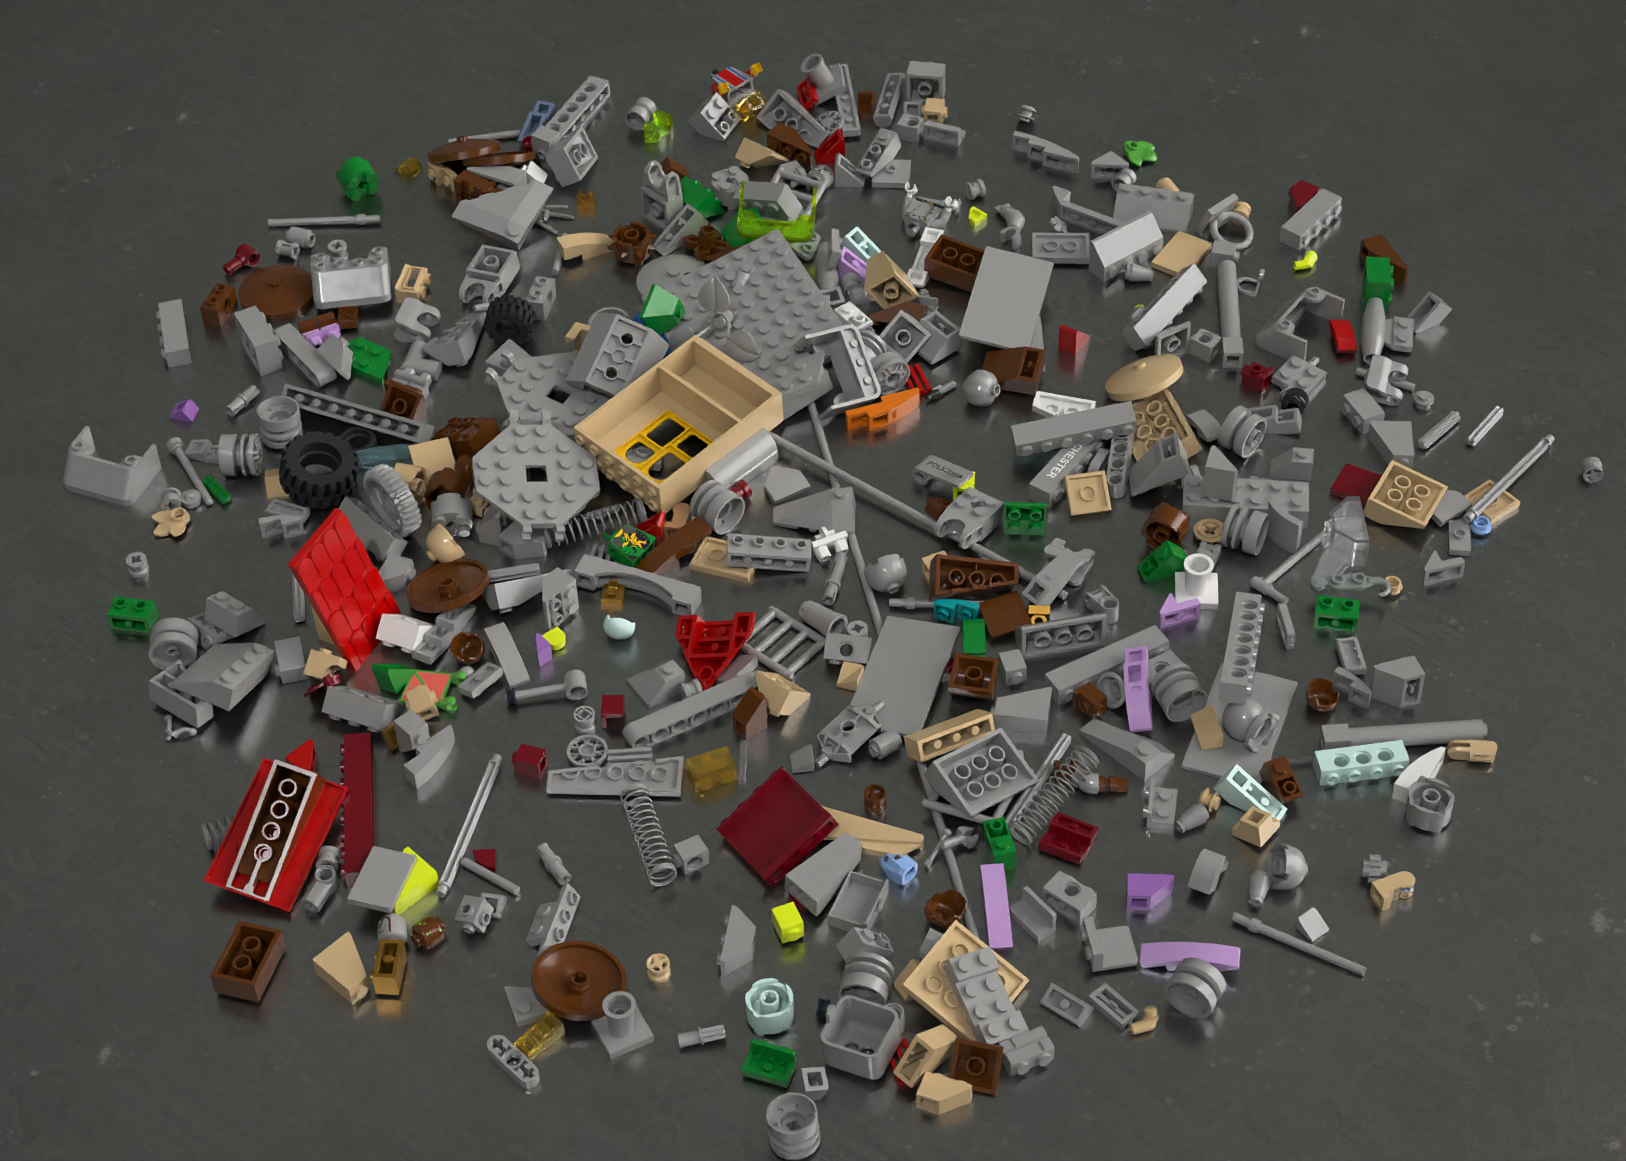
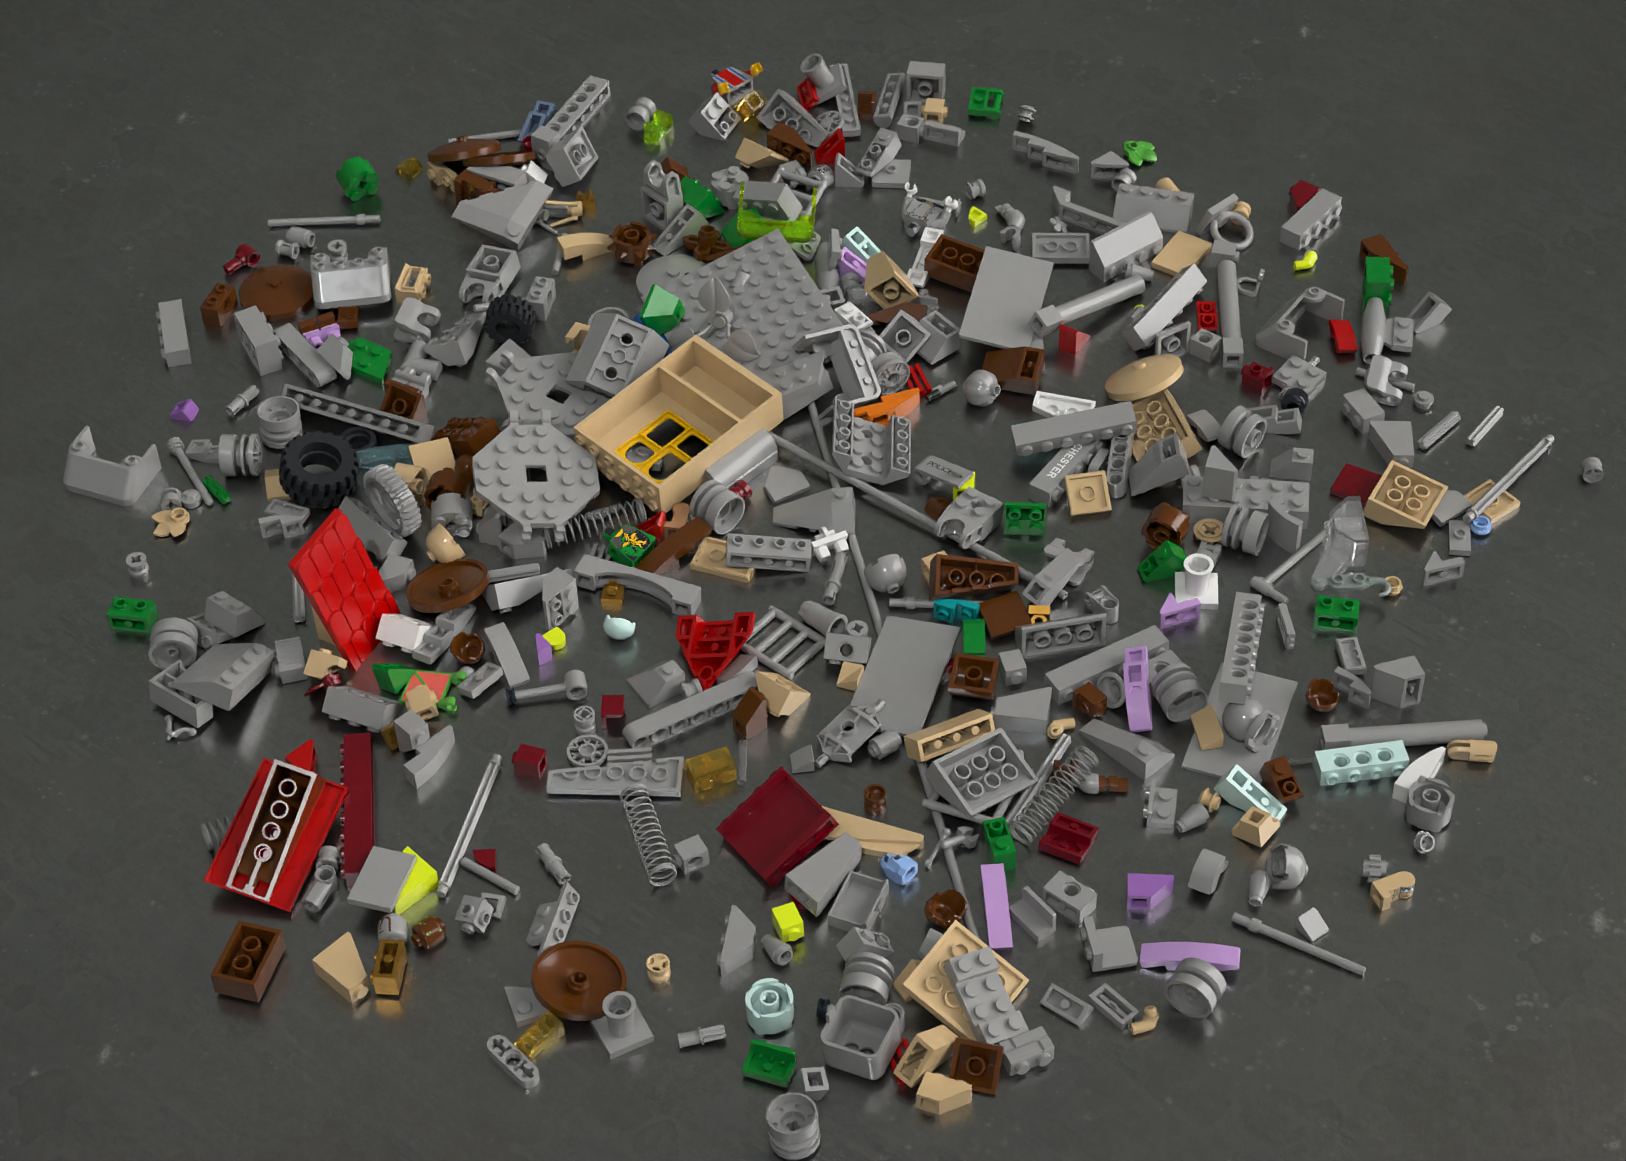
none -> tan plant [545,200,583,227]
none -> light grey cone [761,934,793,965]
none -> light grey slope [832,398,911,485]
none -> green plate [968,87,1004,120]
none -> light grey brick [1028,275,1145,338]
none -> tan arm [1047,718,1075,739]
none -> red slope [1196,301,1218,331]
none -> light grey plate [1413,831,1435,853]

